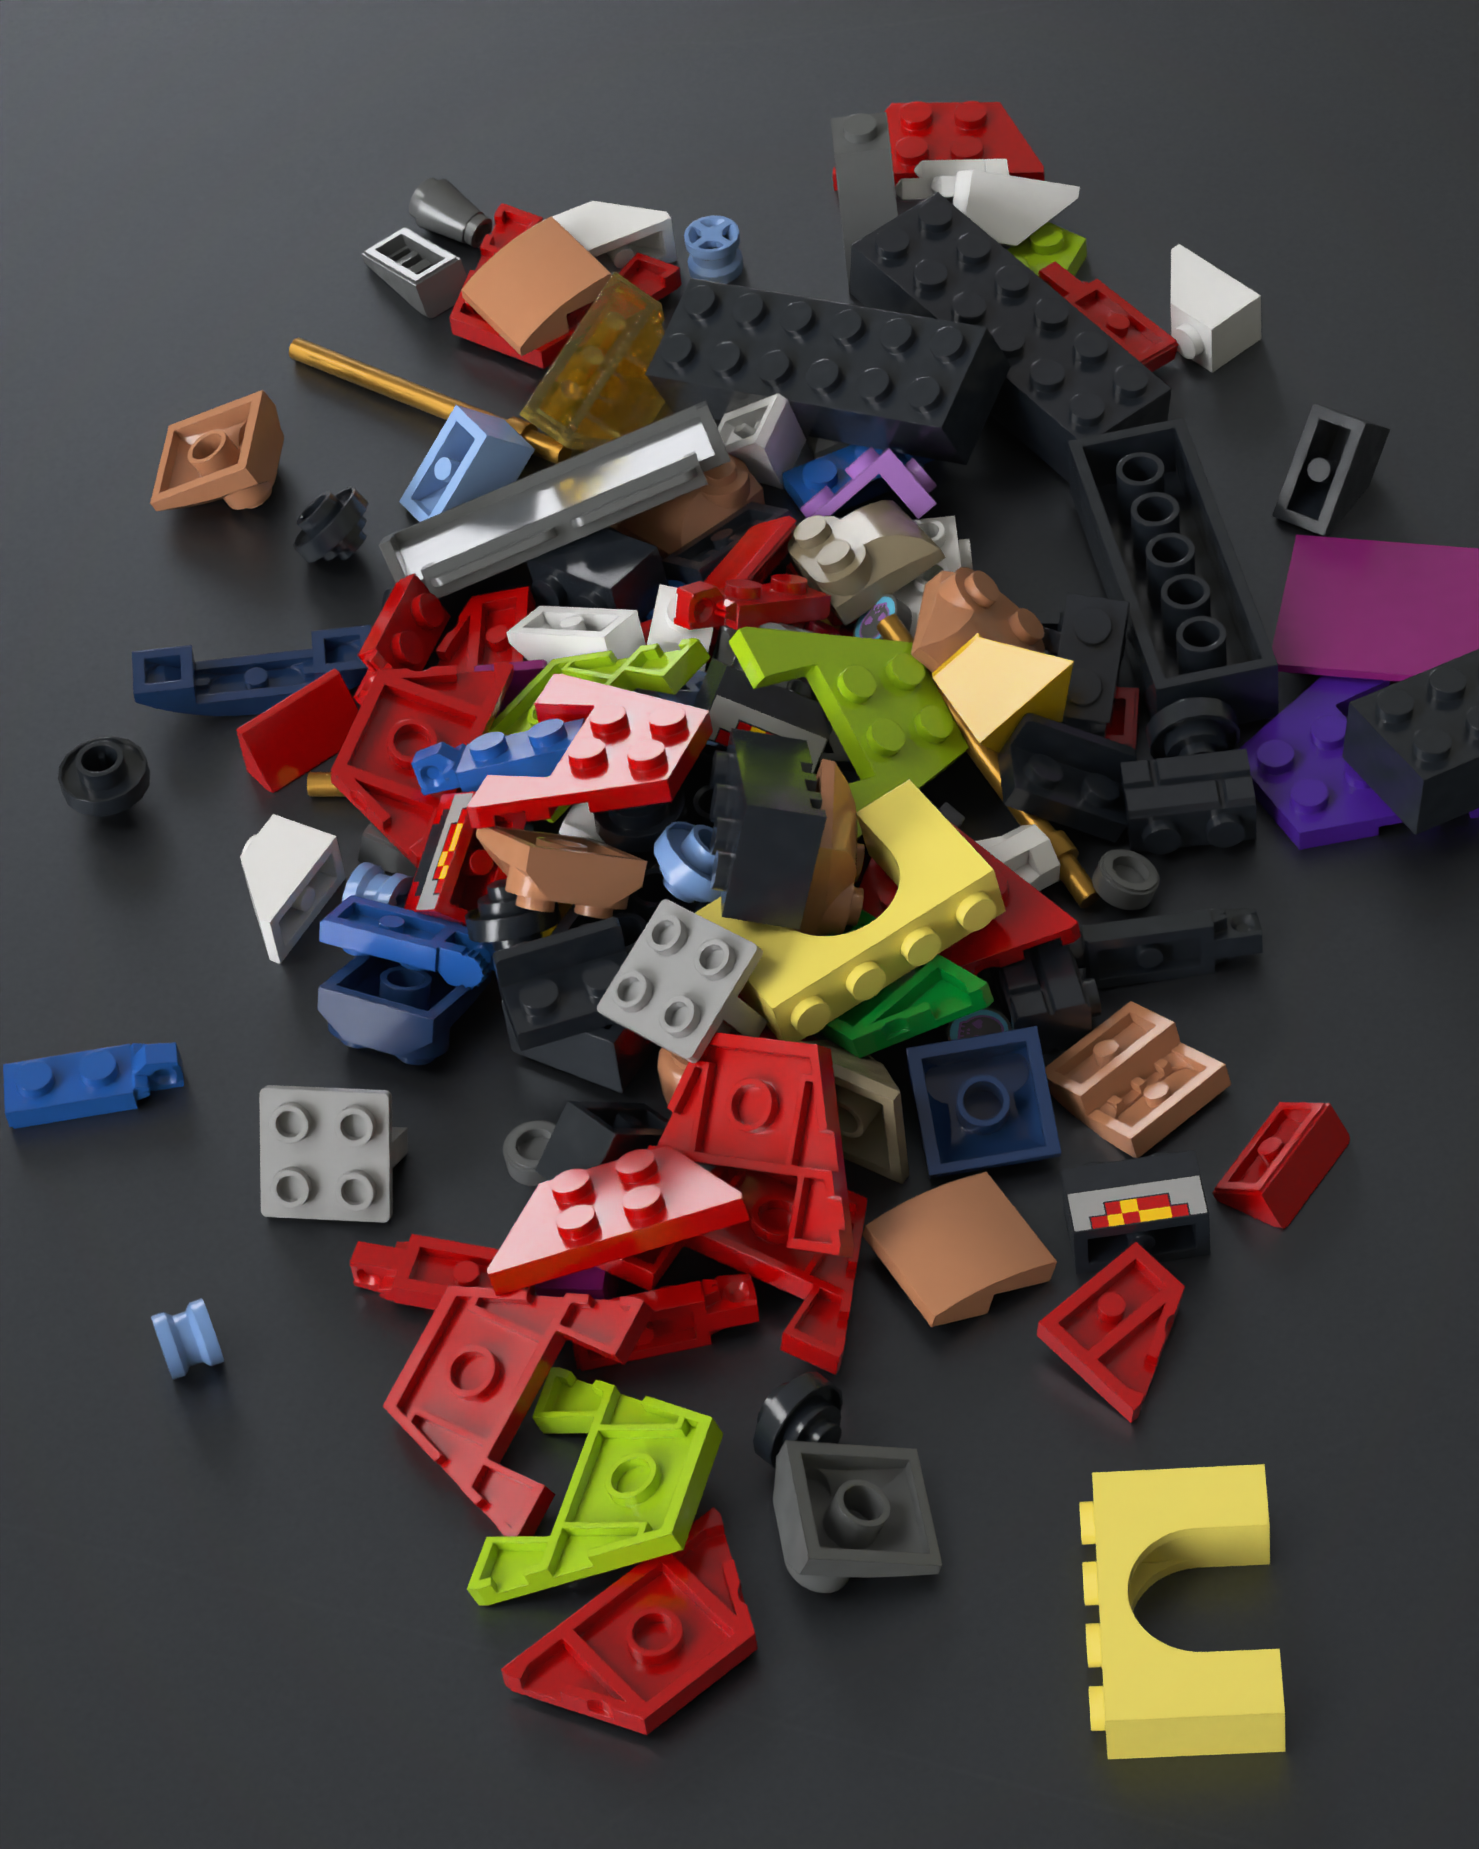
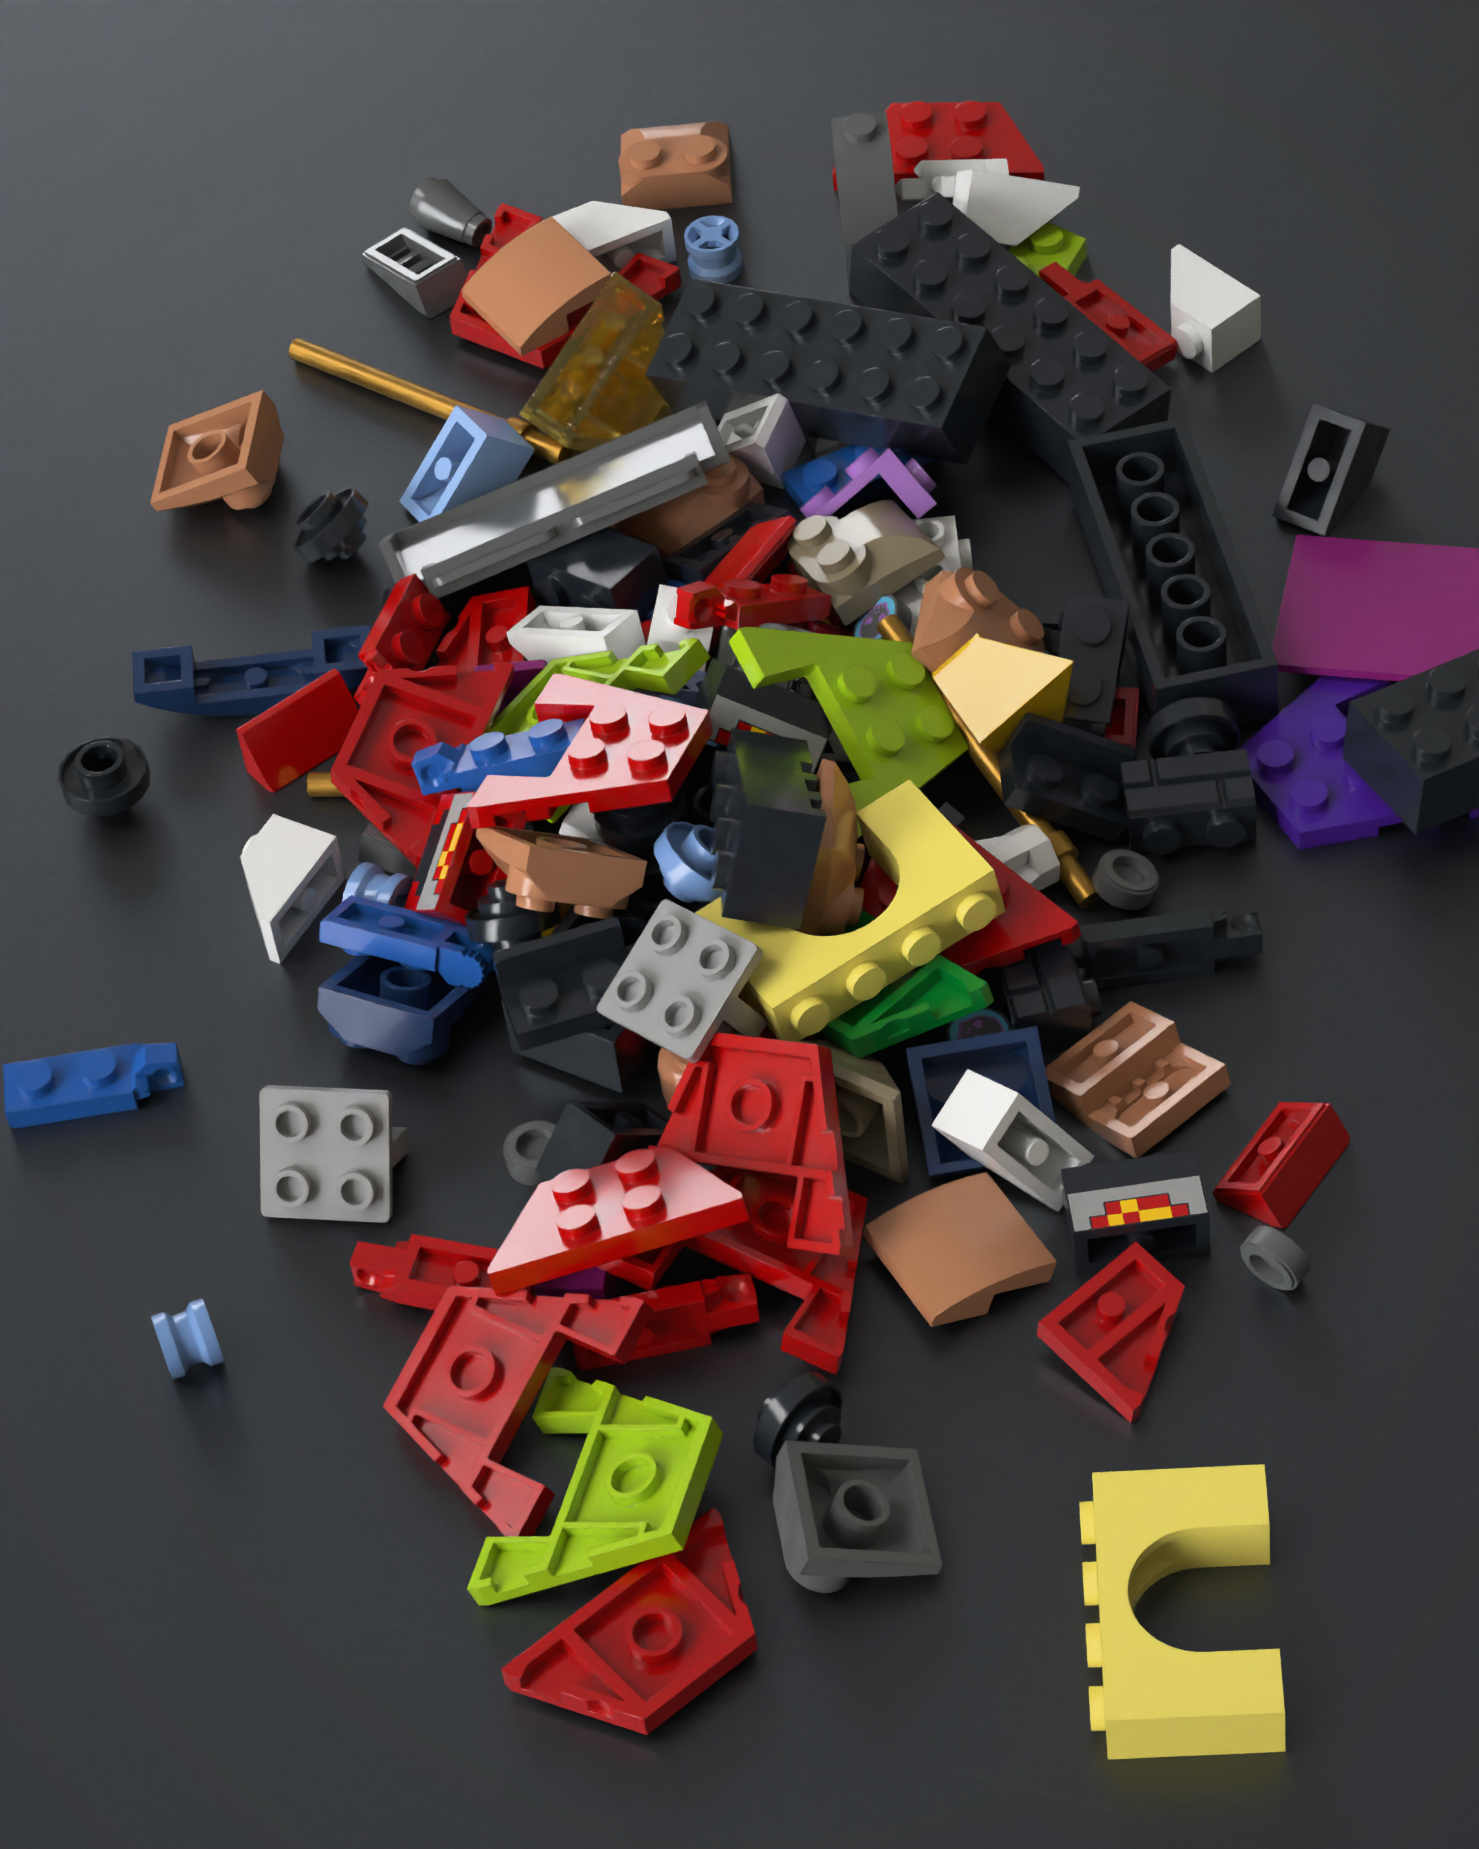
none -> nougat slope [618,121,733,210]
none -> white slope [931,1069,1094,1212]
none -> dark grey tile [1240,1225,1311,1290]

